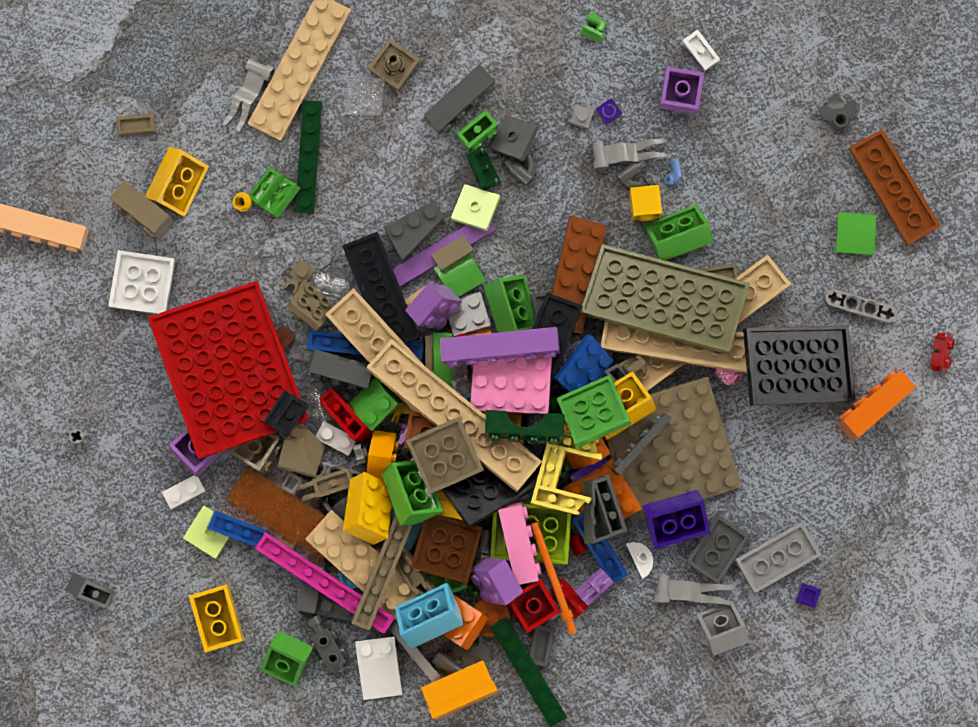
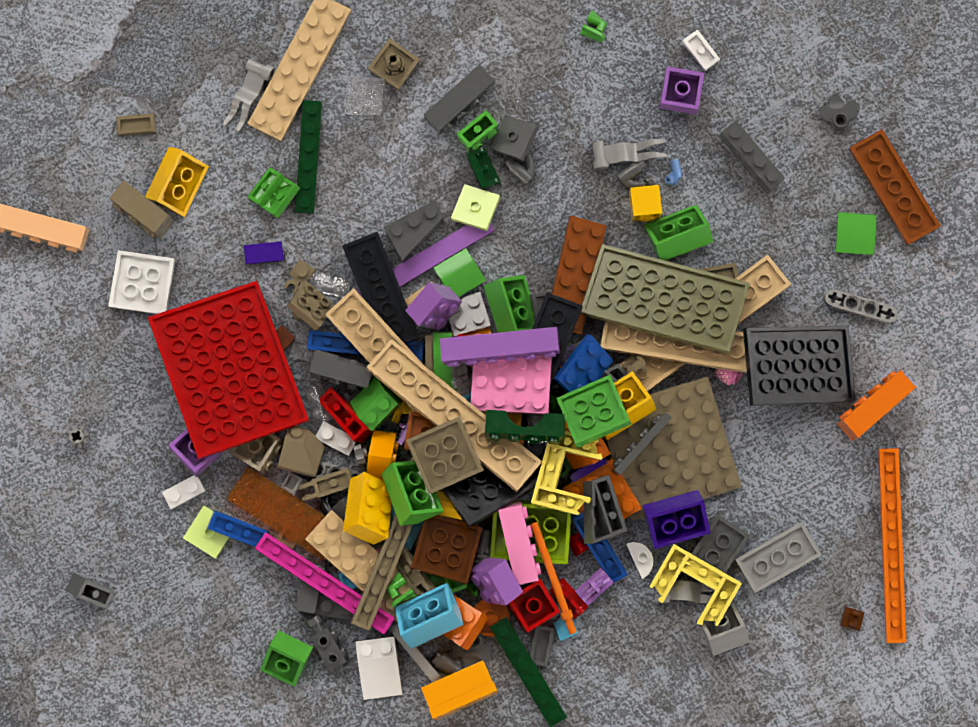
yellow brick [189,584,245,652] -> none
yellow plate [233,192,251,212] -> none
black plate [263,390,309,438] -> none
dark tan tile [432,235,474,272] -> none
light grey plate [570,105,594,129] -> none
dark purple tile [596,98,622,125] -> none
dark purple tile [796,583,821,608] -> none
red hinge [930,332,955,373] -> none
none -> dark purple tile [244,241,284,265]
none -> bright green piece [386,572,416,608]
none -> medium azure plate [553,619,578,641]
none -> light yellow wedge [650,544,742,626]
none -> dark grey brick [719,120,785,194]
none -> reddish brown tile [840,607,865,631]
none -> orange plate [878,448,907,643]

